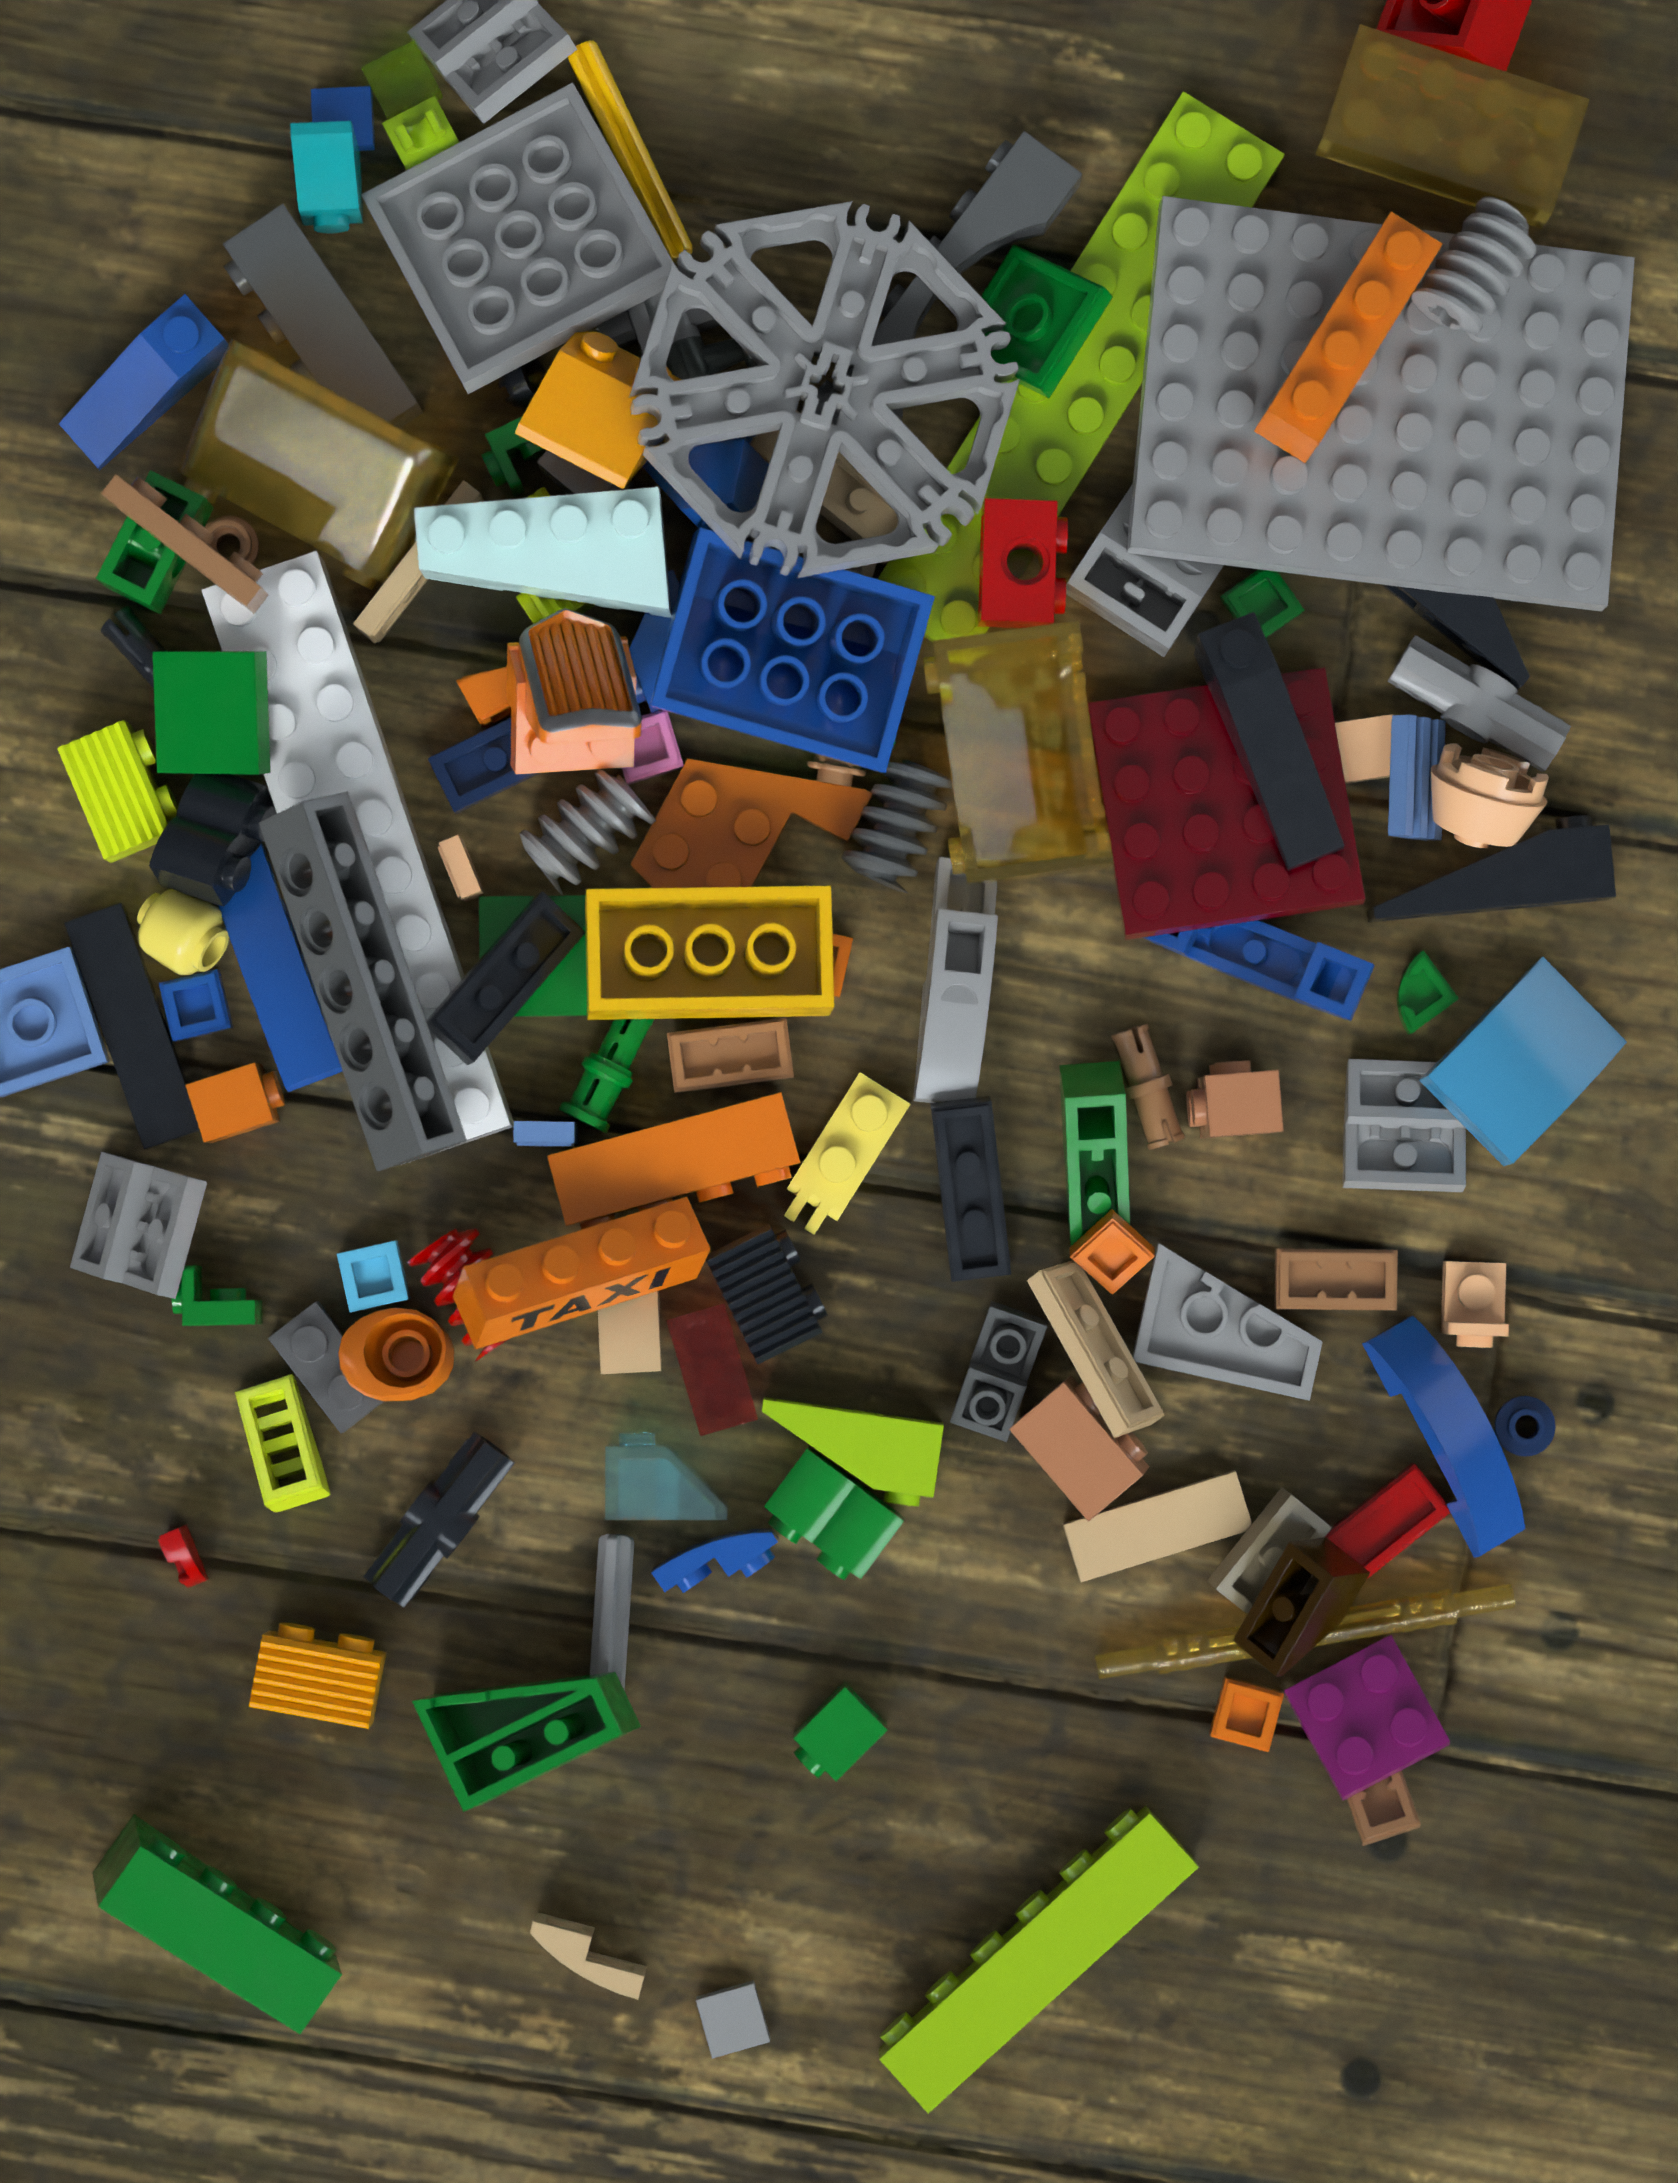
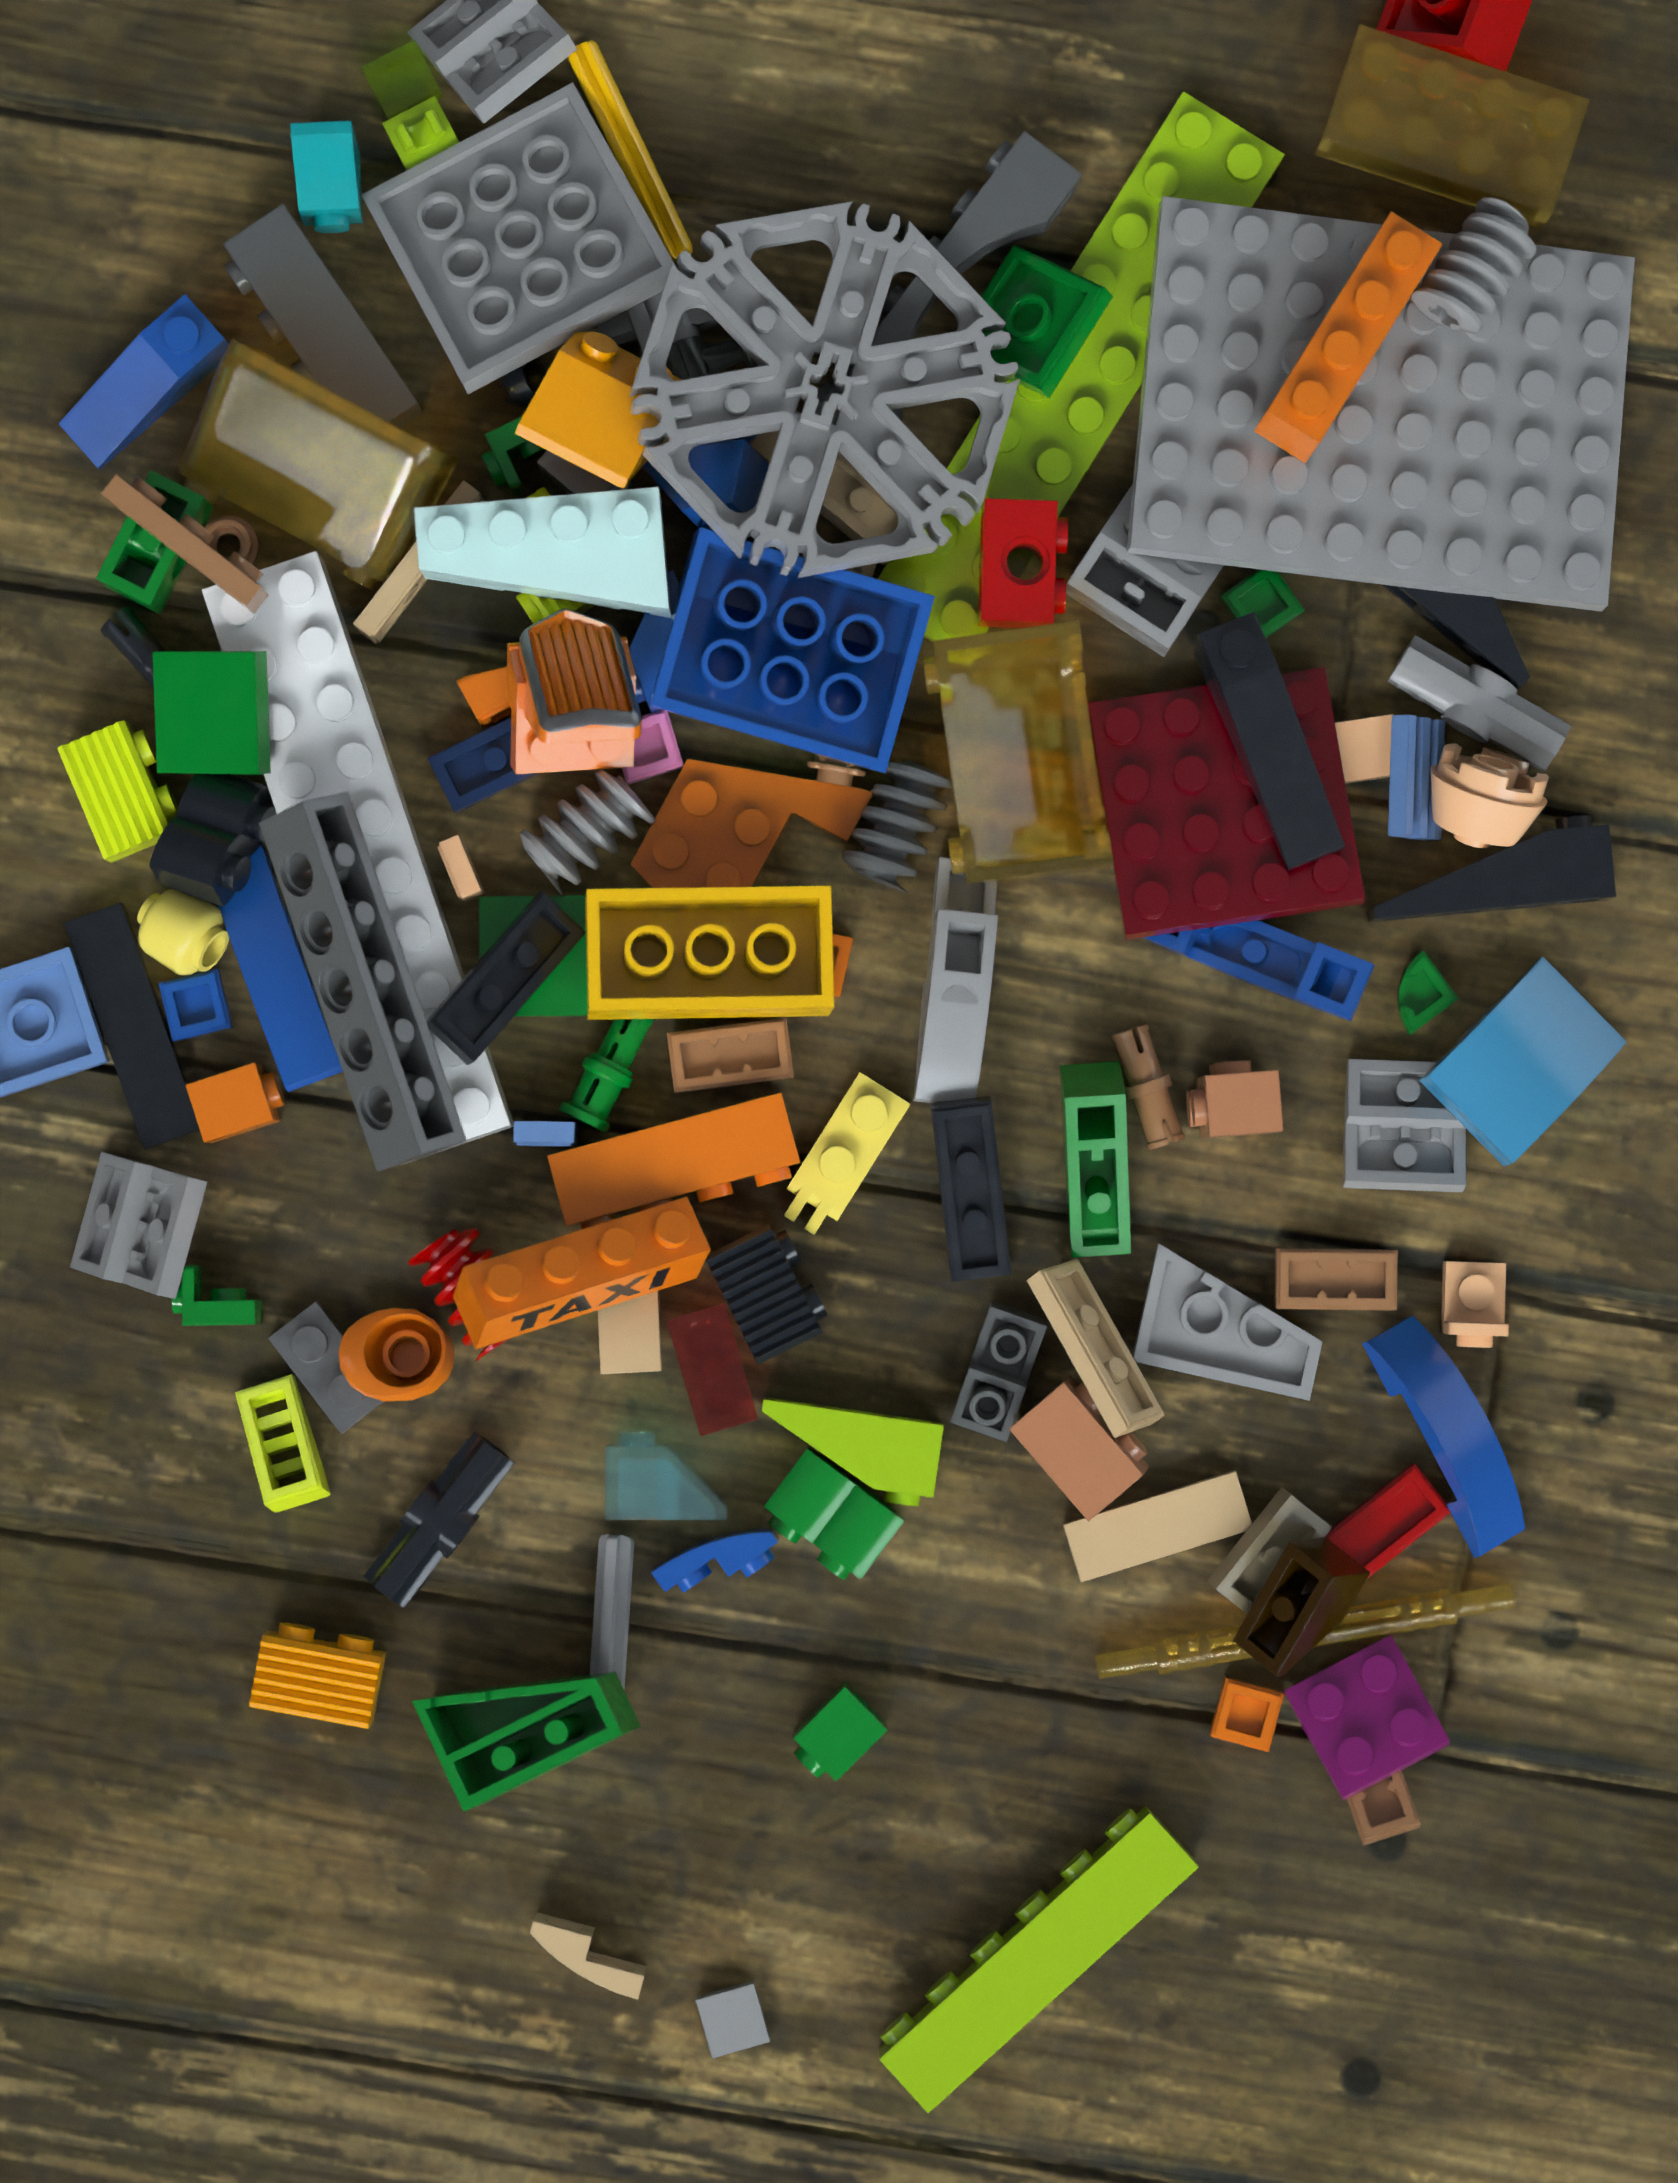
green wedge [92,1814,342,2034] -> none
red tile [158,1524,209,1588] -> none
blue tile [311,86,375,151] -> none
medium azure tile [337,1240,410,1312] -> none
orange tile [1069,1209,1155,1295] -> none
dark blue plate [1494,1396,1556,1456] -> none

